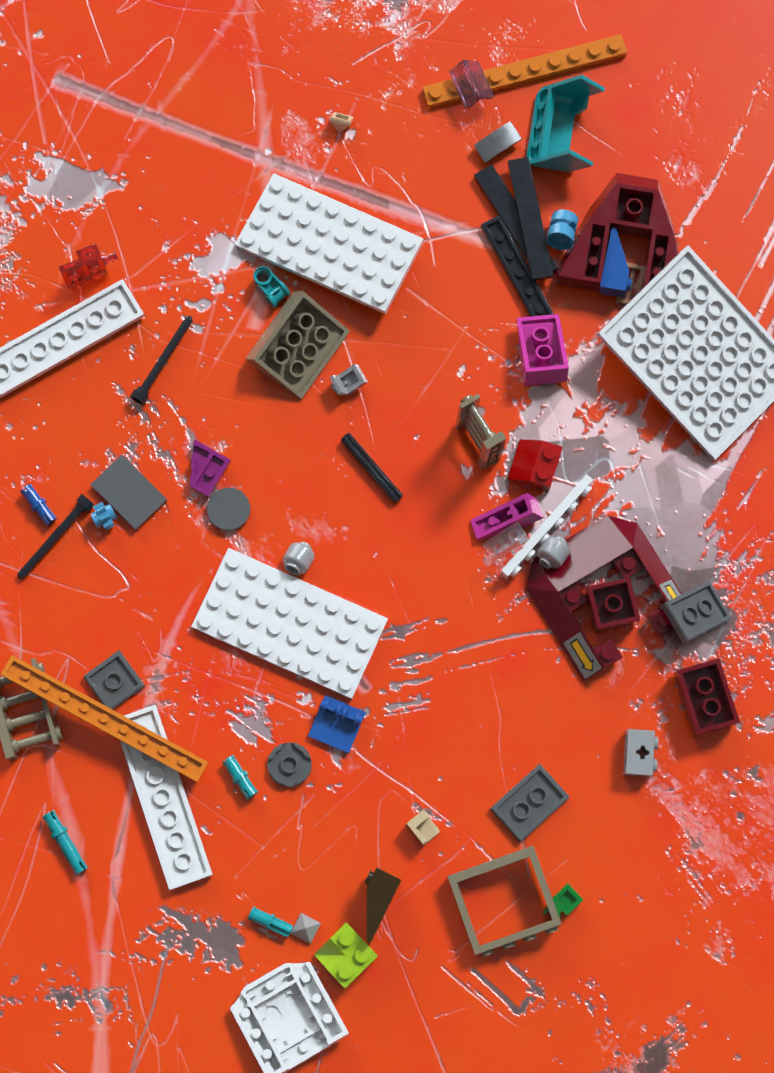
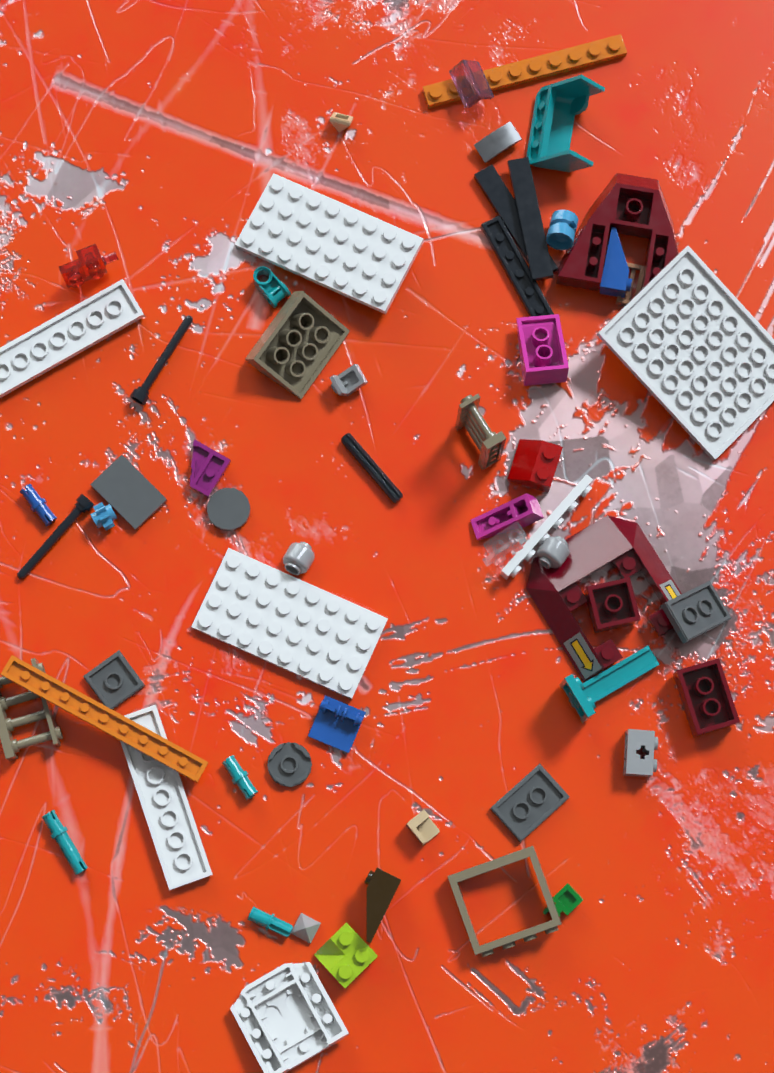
none -> teal bracket [560,646,660,723]

